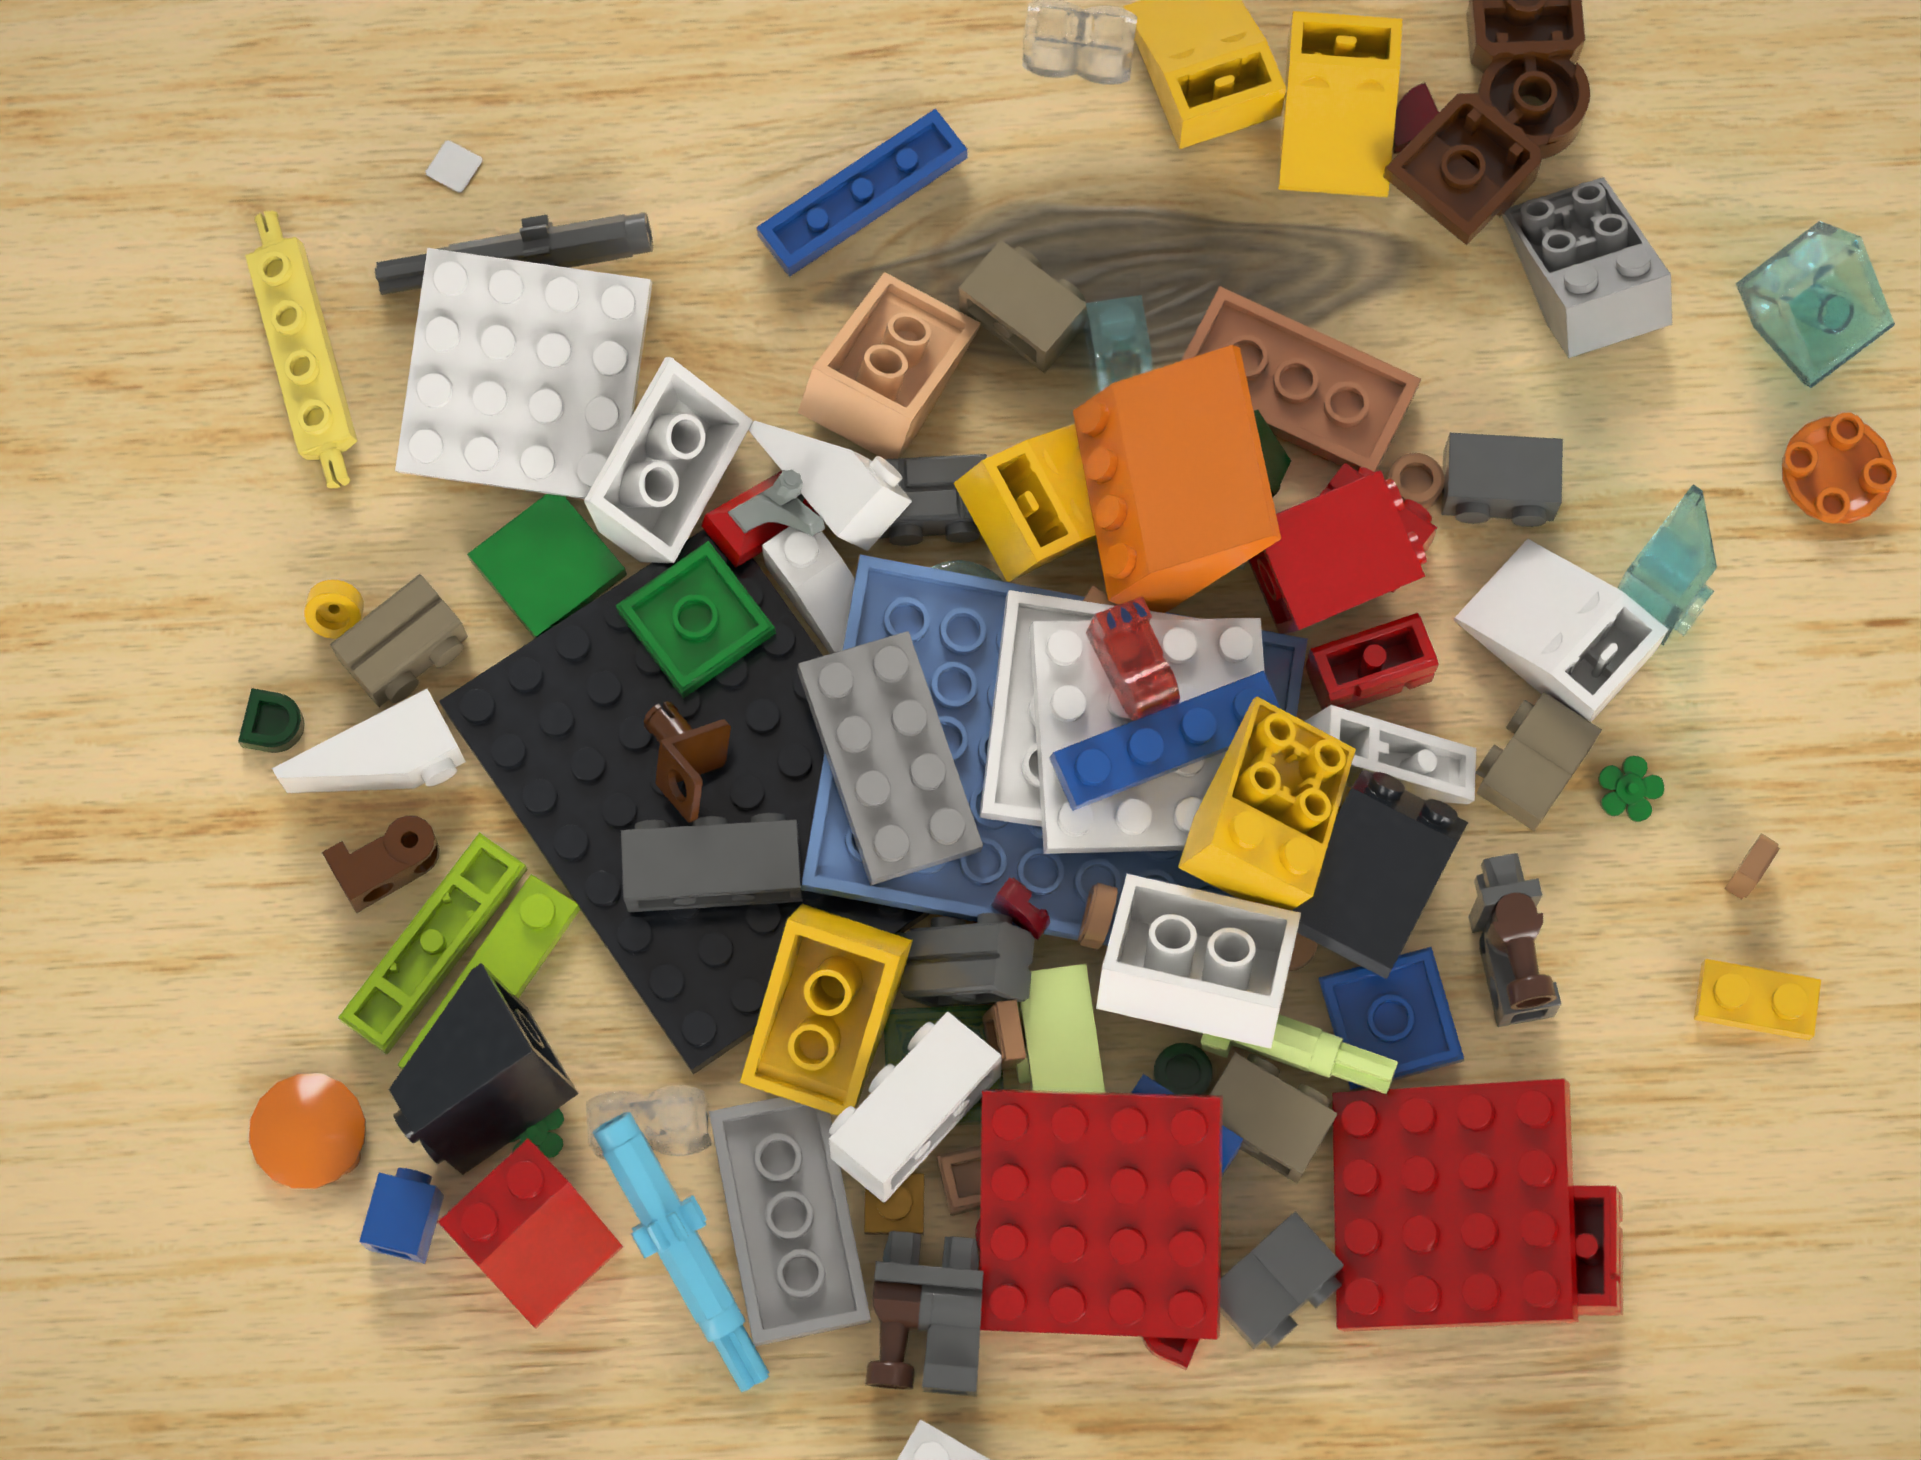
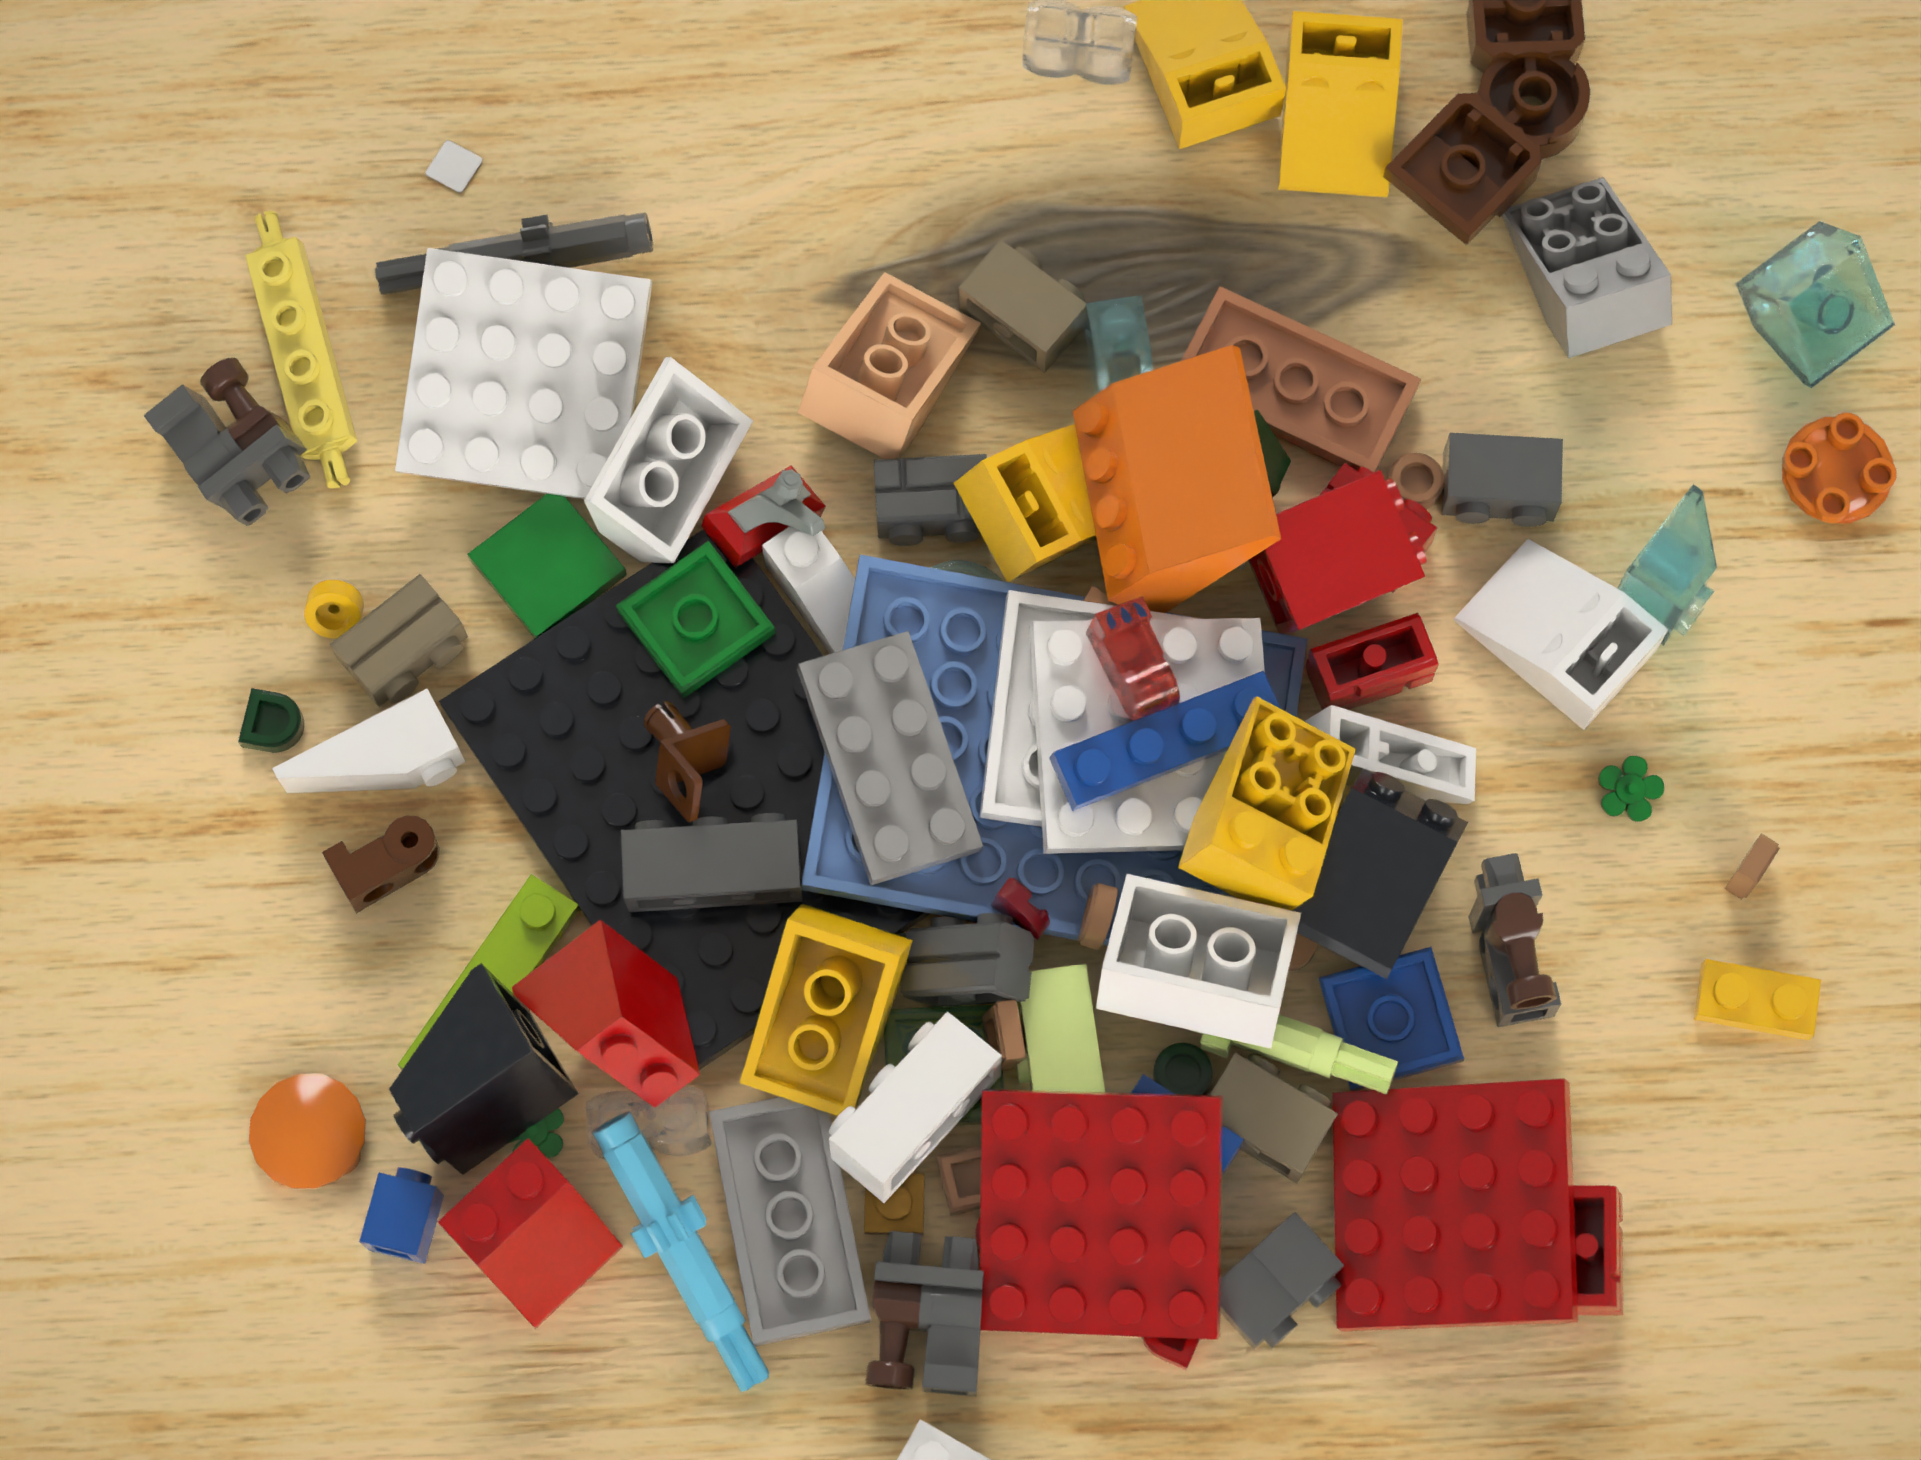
lime plate [338,832,528,1054] -> none
white slope [748,420,912,551] -> none
blue plate [757,108,968,277] -> none
dark red tile [1393,82,1439,154] -> none
dark tan brick [1476,692,1602,831] -> none
none -> dark grey hips [143,358,310,526]
none -> red slope [512,920,700,1108]

